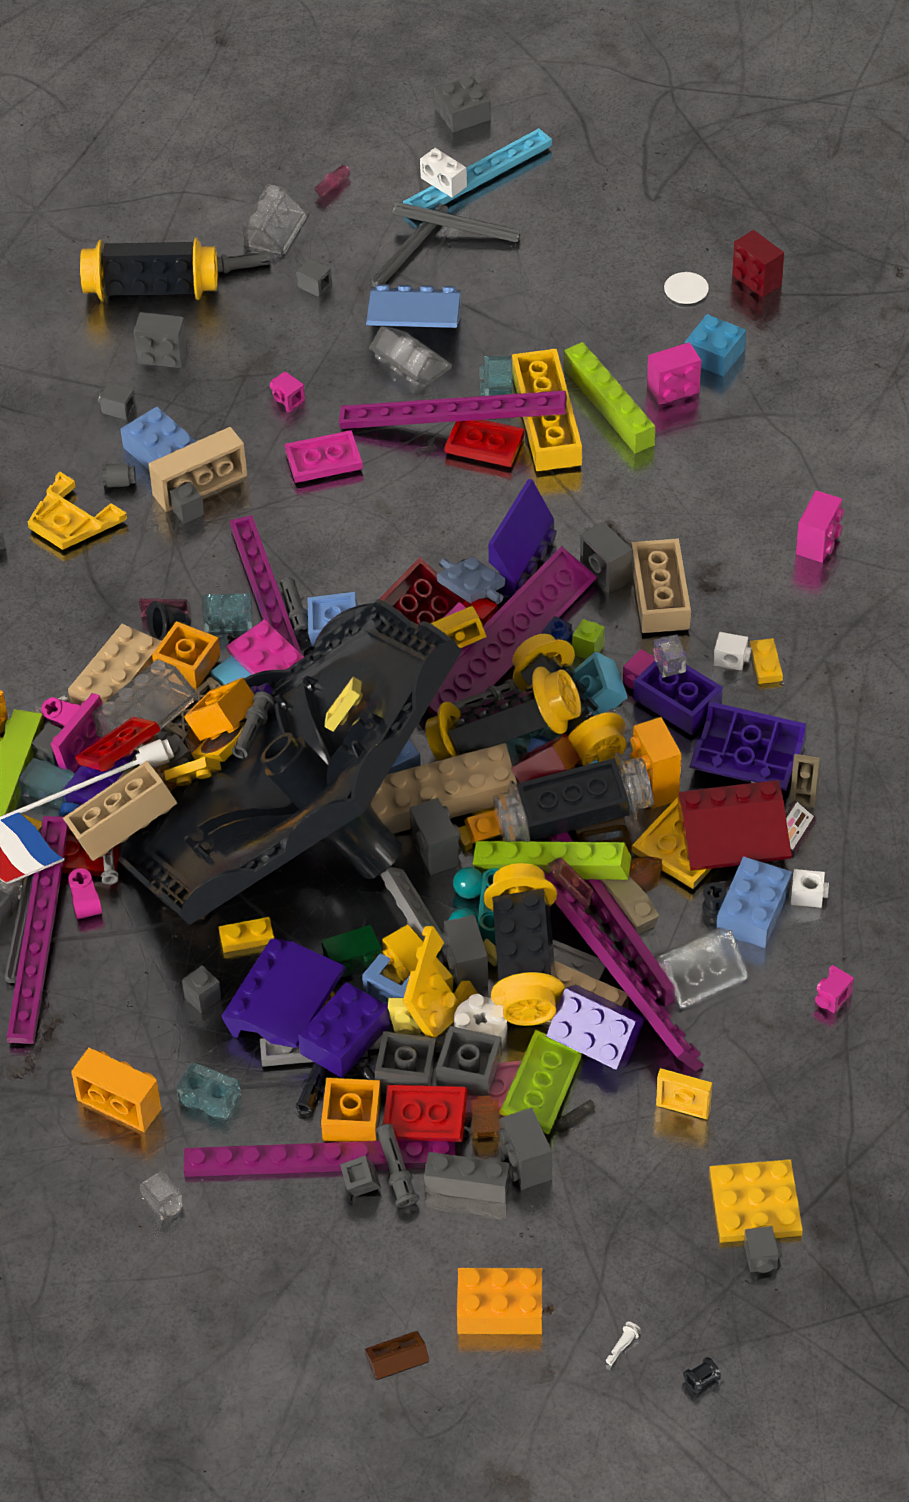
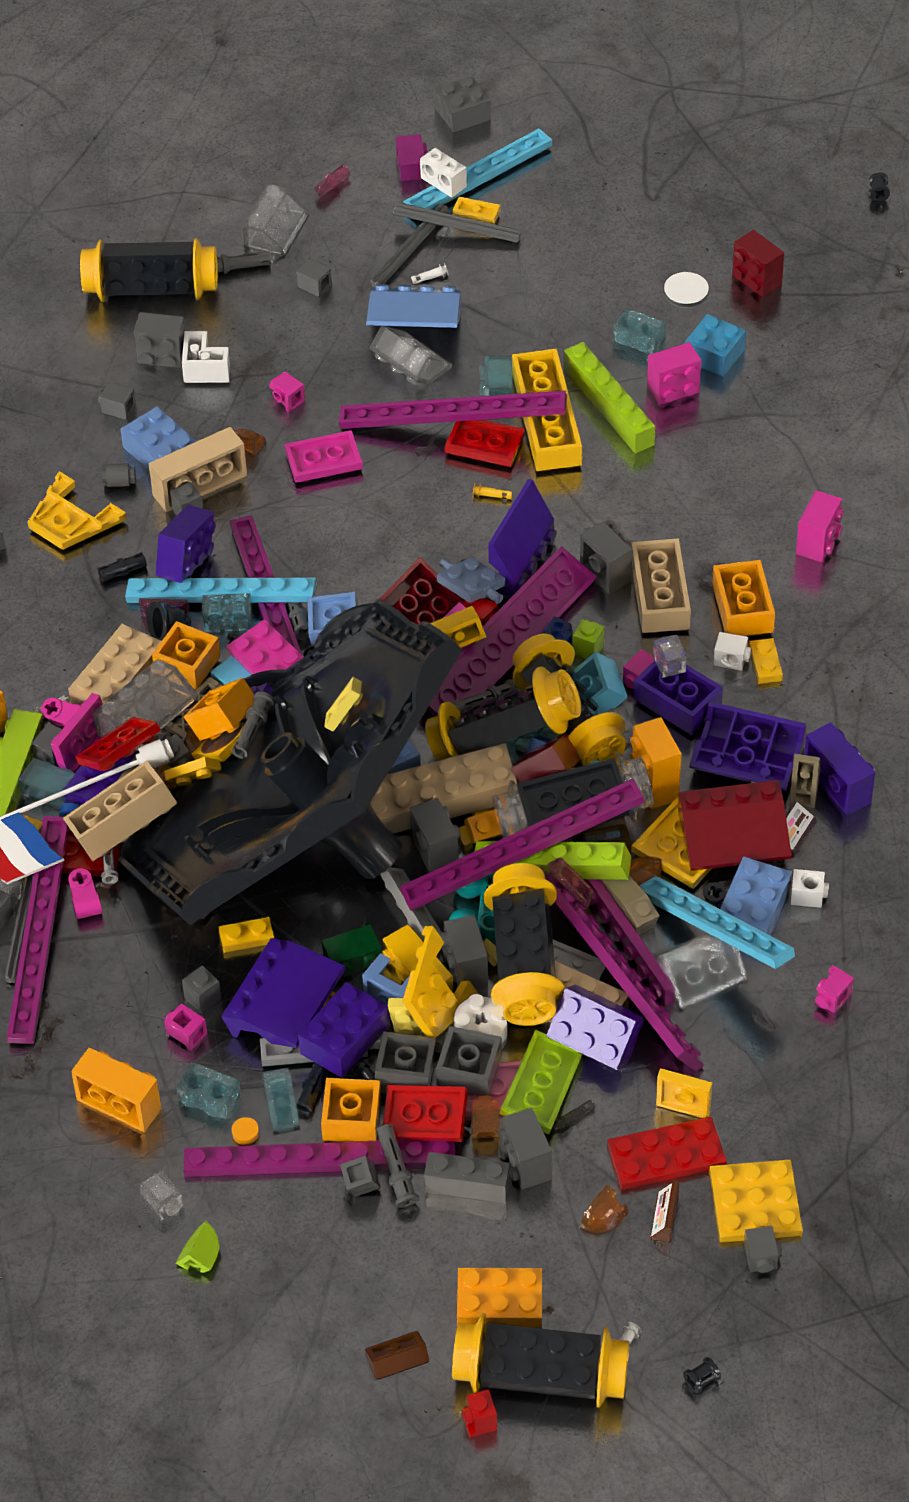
none -> black pin [97,552,147,582]
none -> medium azure plate [125,578,317,603]
none -> dark purple brick [155,505,216,583]
none -> dark pink brick [164,1003,208,1051]
none -> lime brick [175,1221,219,1273]
none -> white brick [182,331,230,383]
none -> light orange tile [232,1117,259,1145]
none -> clear orange brick [234,428,266,457]
none -> clear light blue slope [261,1068,300,1131]
none -> magenta brick [395,134,427,181]
none -> magenta plate [400,778,645,911]
none -> white piece [411,263,449,284]
none -> yellow plate [452,197,500,224]
none -> black brick [452,1313,629,1408]
none -> red brick [462,1389,497,1438]
none -> yellow piece [473,482,512,500]
none -> clear orange brick [580,1185,629,1233]
none -> red plate [607,1117,727,1190]
none -> clear light blue brick [613,308,666,354]
none -> medium azure plate [639,875,795,969]
none -> slope [650,1180,680,1242]
none -> light orange brick [712,560,775,636]
none -> dark purple brick [804,722,876,816]
none -> black bush [869,172,890,201]

